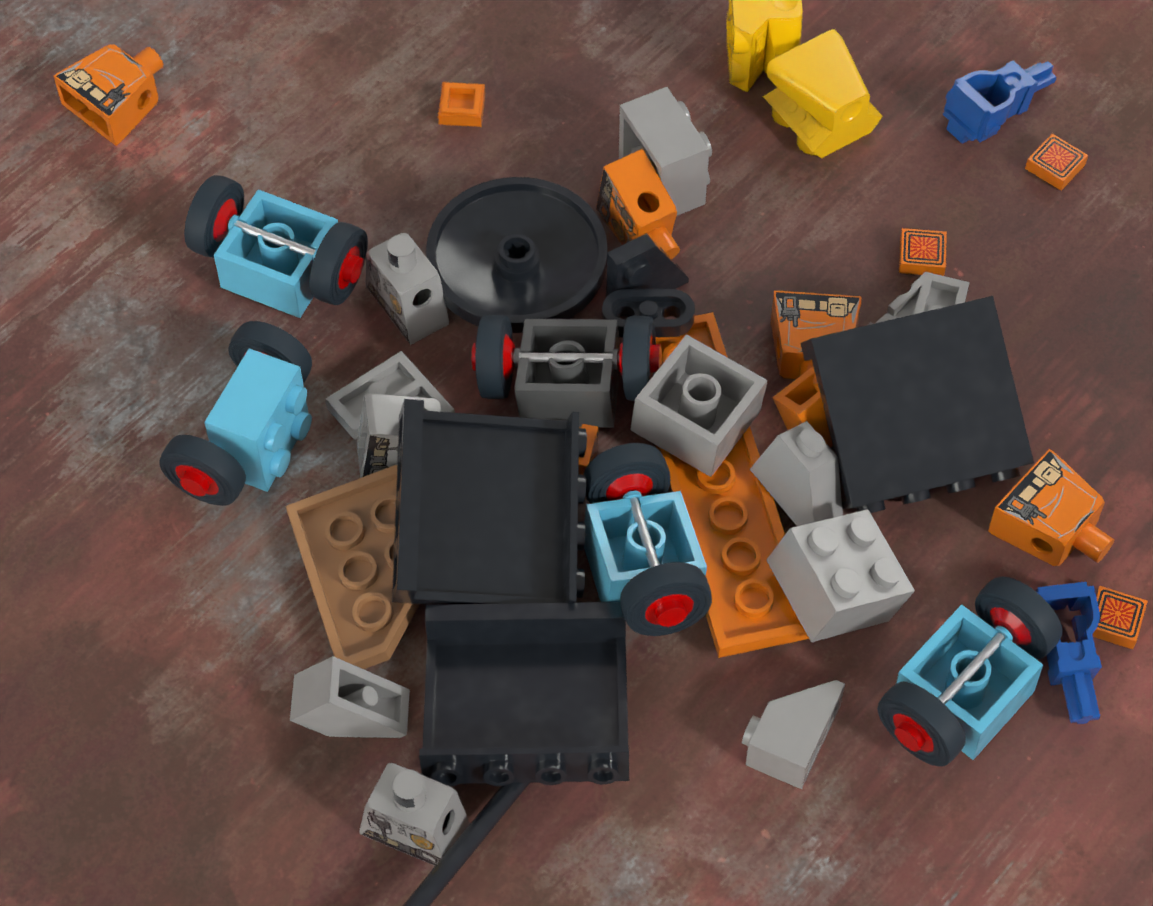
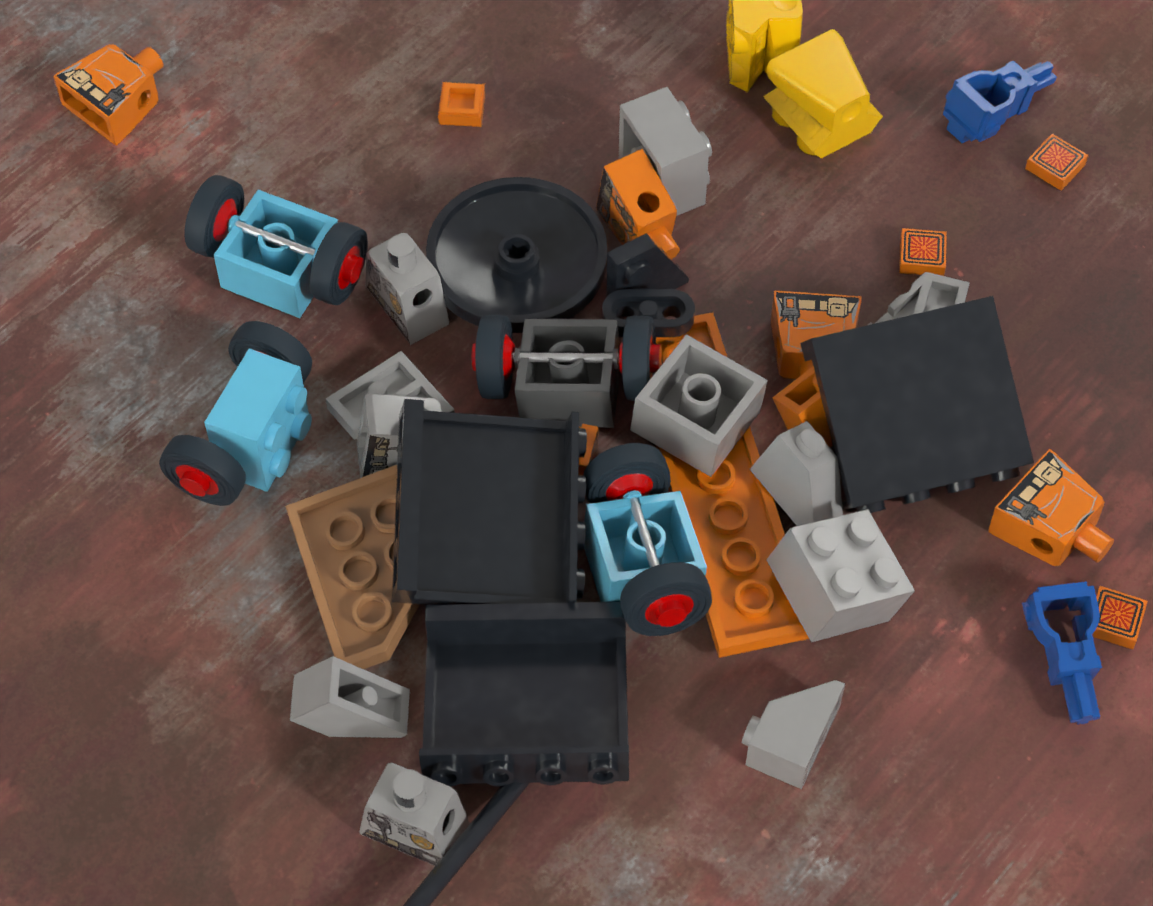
brick [877,576,1062,767] -> none

